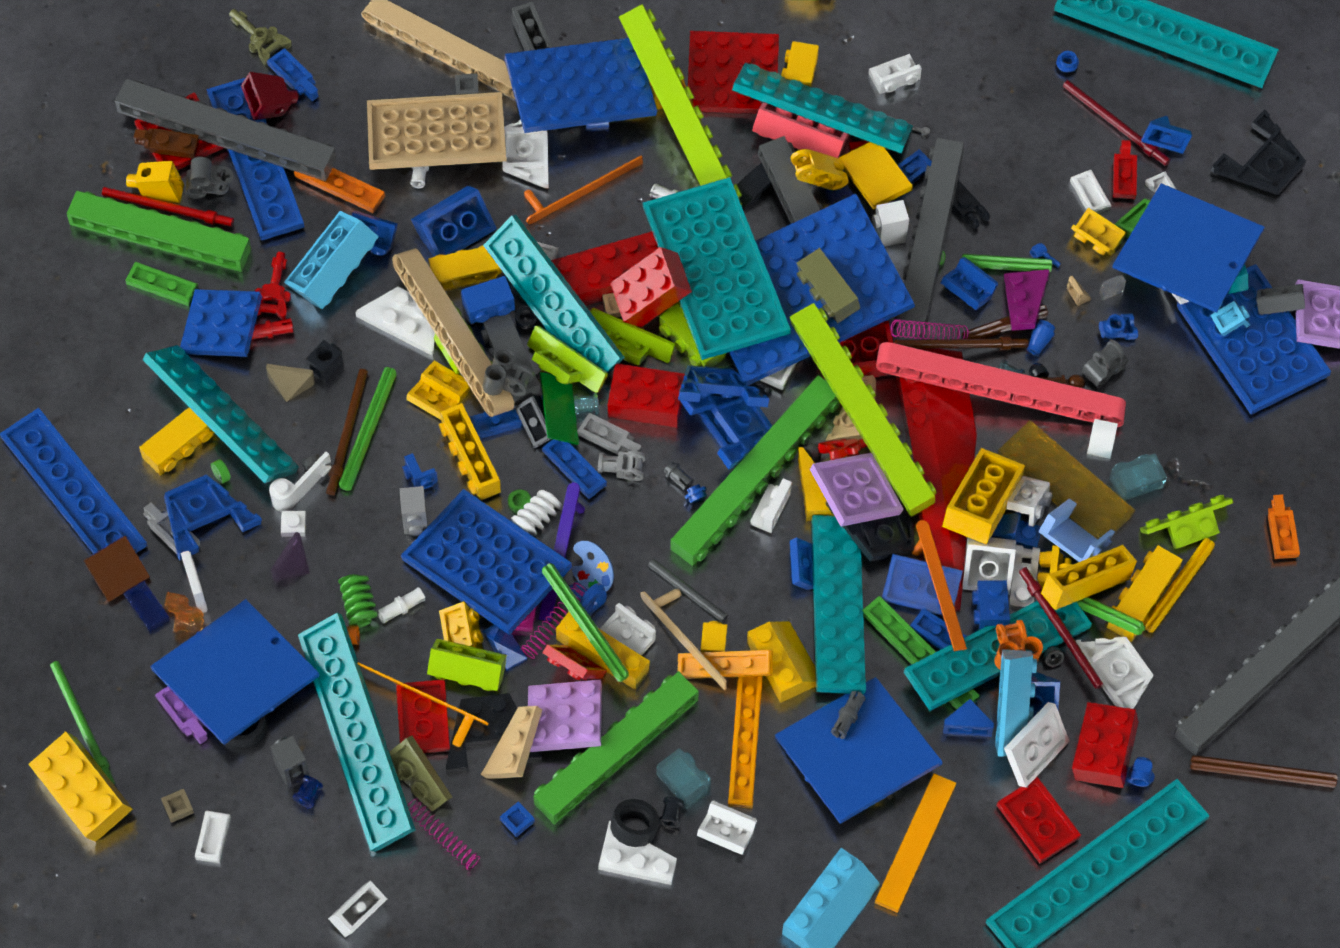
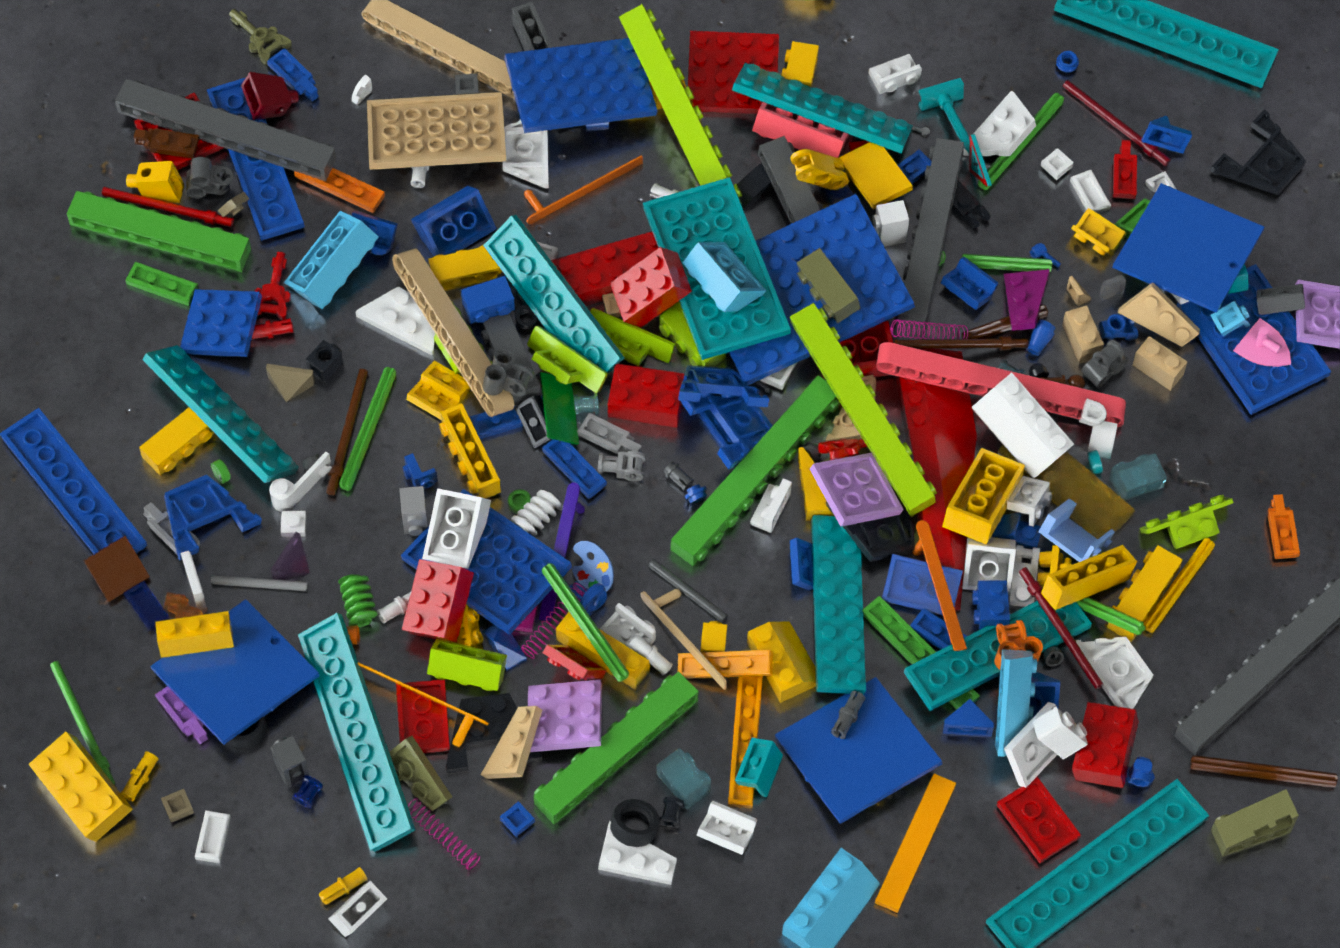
none -> yellow pin [121,751,159,801]
none -> yellow brick [155,611,234,658]
none -> light grey bar [211,575,308,591]
none -> dark tan plate [218,192,249,217]
none -> yellow axle [319,867,368,905]
none -> white tile [352,75,373,105]
none -> brick [402,559,474,643]
none -> white slope [422,488,491,569]
none -> white pin [627,632,673,675]
none -> medium azure slope [682,242,766,312]
none -> teal panel [735,738,783,797]
none -> teal piece [919,78,992,187]
none -> white wing [963,91,1036,156]
none -> white slope [971,372,1074,478]
none -> bright green axle [977,93,1064,190]
none -> white brick [1033,707,1088,759]
none -> white plate [1041,148,1074,180]
none -> tan brick [1062,306,1104,364]
none -> white tile [1079,398,1107,426]
none -> teal tile [1087,450,1103,475]
none -> tan wing [1118,282,1200,347]
none -> tan brick [1133,336,1187,391]
none -> olive wedge [1211,789,1299,857]
none -> bright pink shield [1233,318,1291,367]

